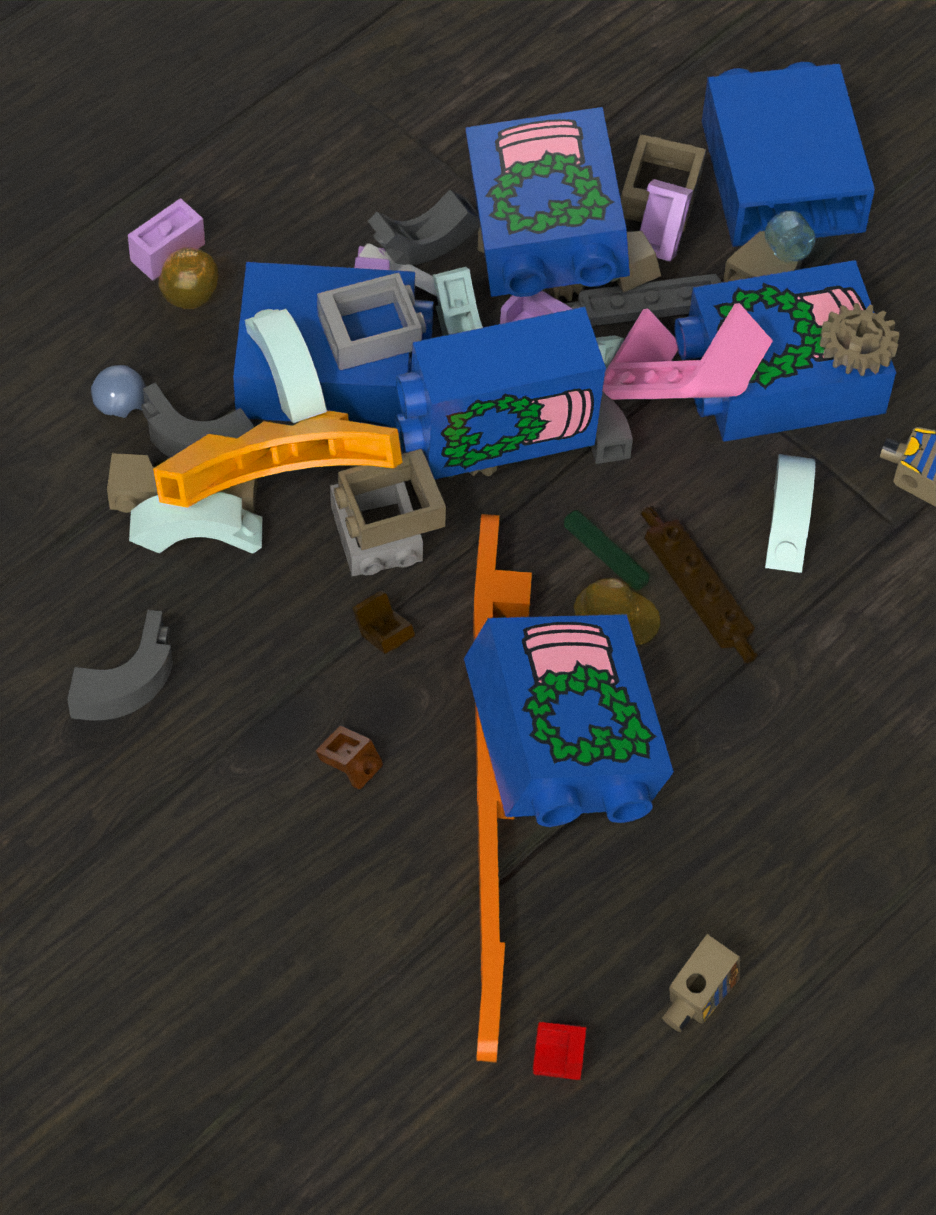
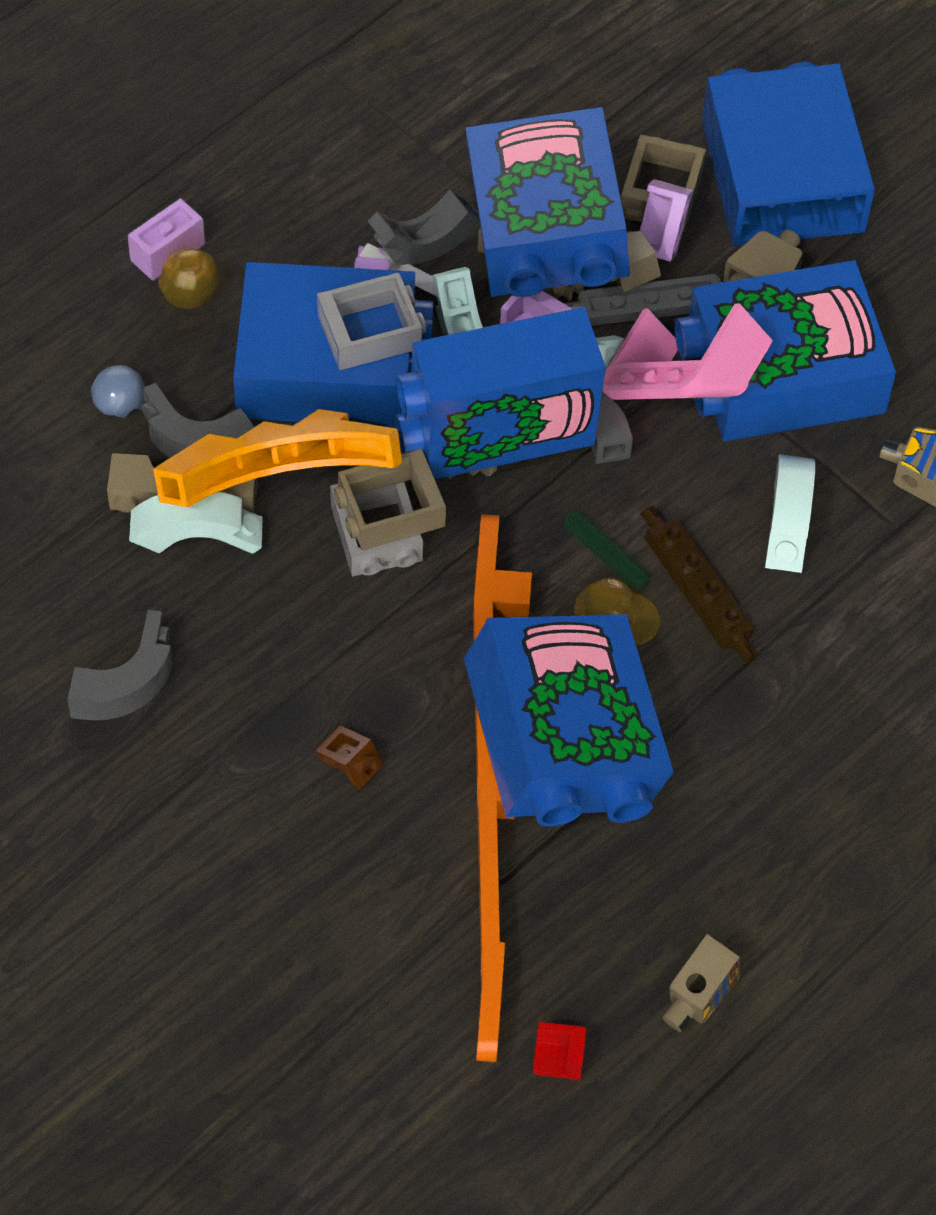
light aqua arch [244,309,327,423] -> none
dark brown bracket [353,591,415,654] -> none
clear light blue head [764,210,816,262] -> none
dark tan gear [820,303,899,376] -> none

